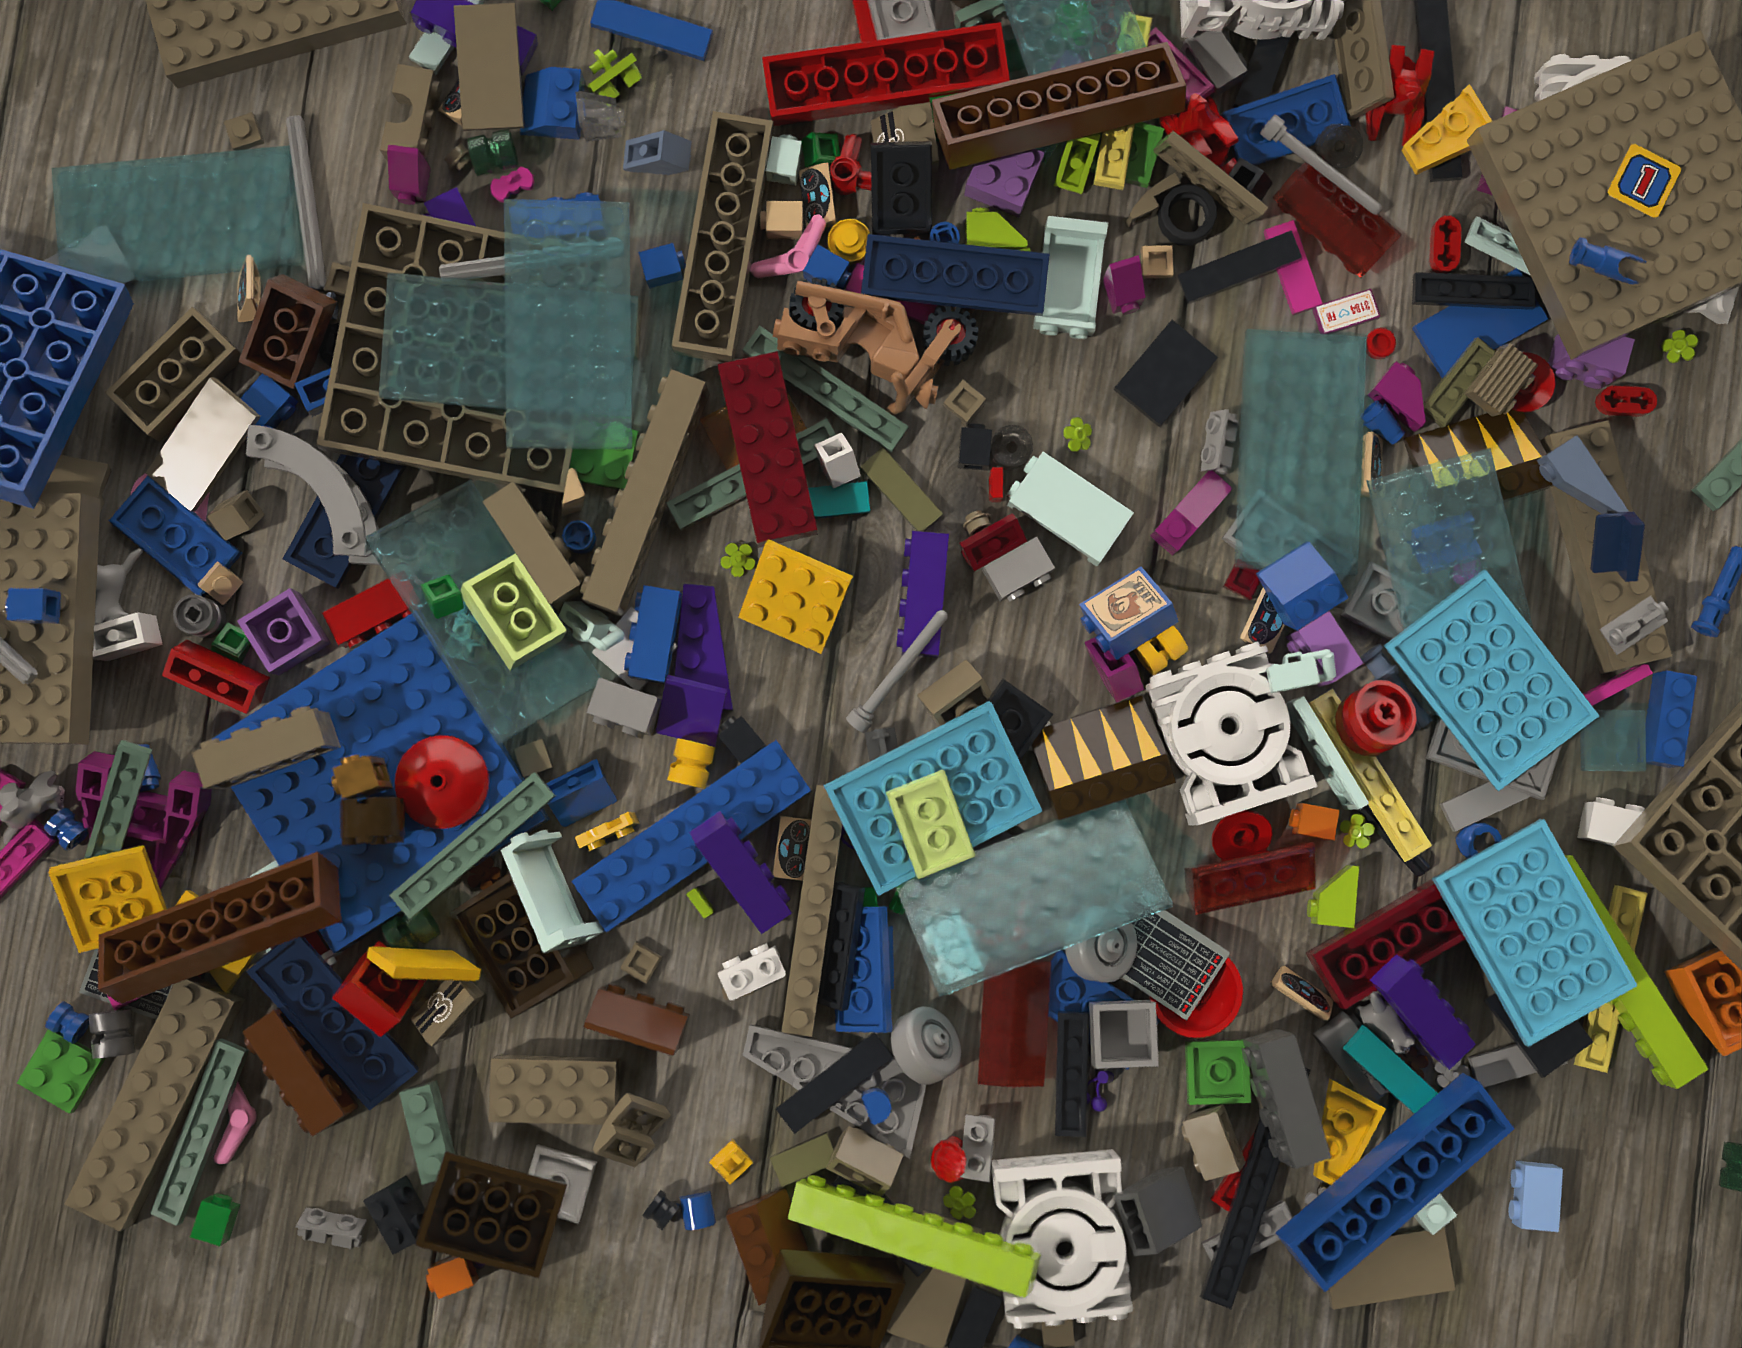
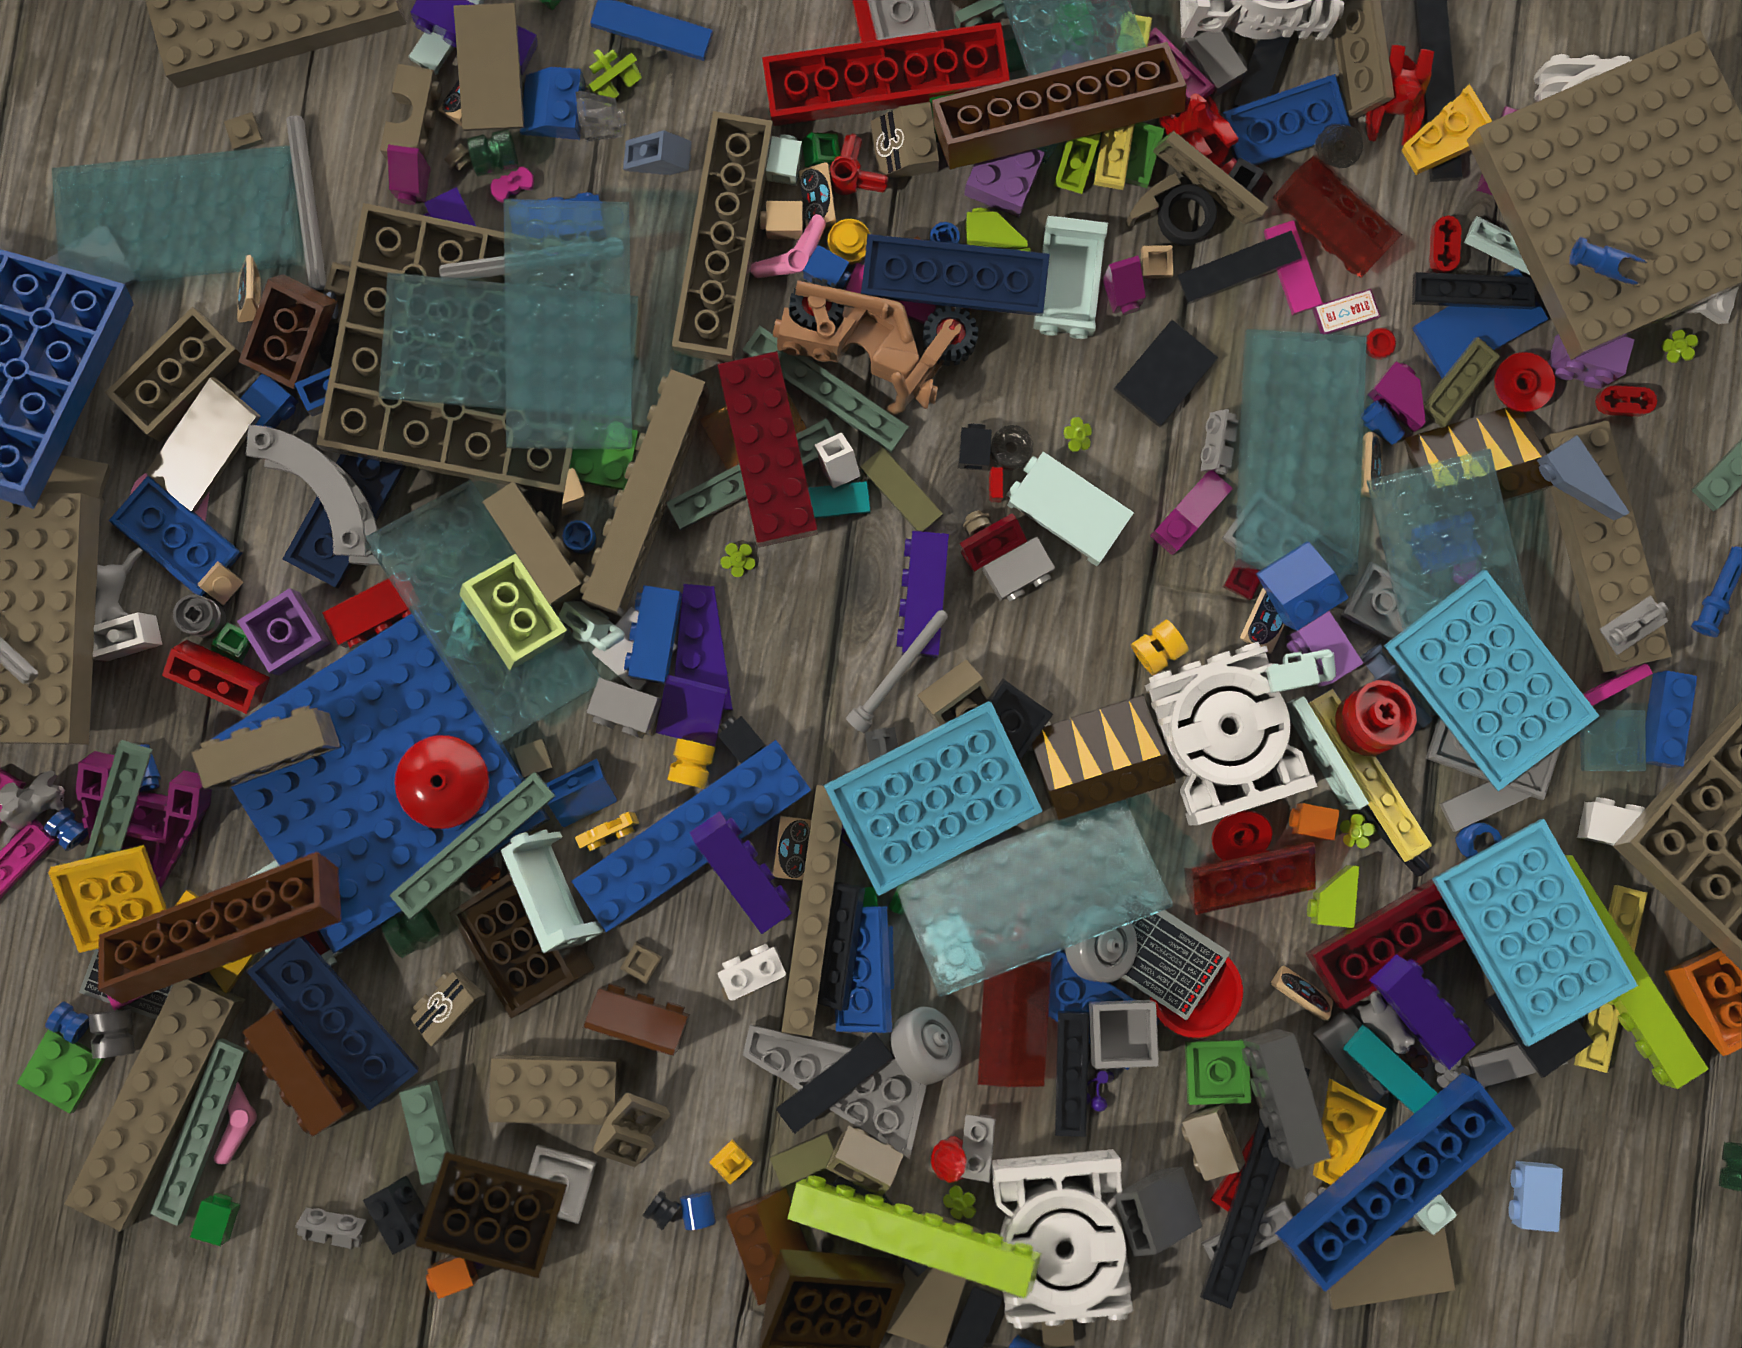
blue brick [5,588,61,624] -> none
dark tan panel [207,490,265,540] -> none
pearl gold brick [331,754,393,800] -> none
red brick [332,940,427,1037] -> none
dark brown brick [339,797,405,845] -> none
yellow tile [367,947,481,981] -> none
green slope [421,574,464,619] -> none
blue brick [638,243,686,289] -> none
lime tile [686,887,715,919] -> none
yellow plate [738,539,853,654] -> none
blue brick [862,1088,891,1125] -> none
black tile [871,142,932,235] -> none
yellowish green tile [885,769,976,879] -> none
dark tan panel [943,380,986,428] -> none
brick [1079,566,1179,660] -> none
magenta slope [1084,637,1144,703] -> none
light grey piece [1260,114,1382,214] -> none
dark tan brick [1464,343,1538,416] -> none
dark blue panel [1590,512,1645,582] -> none
sticker [1608,144,1681,218] -> none

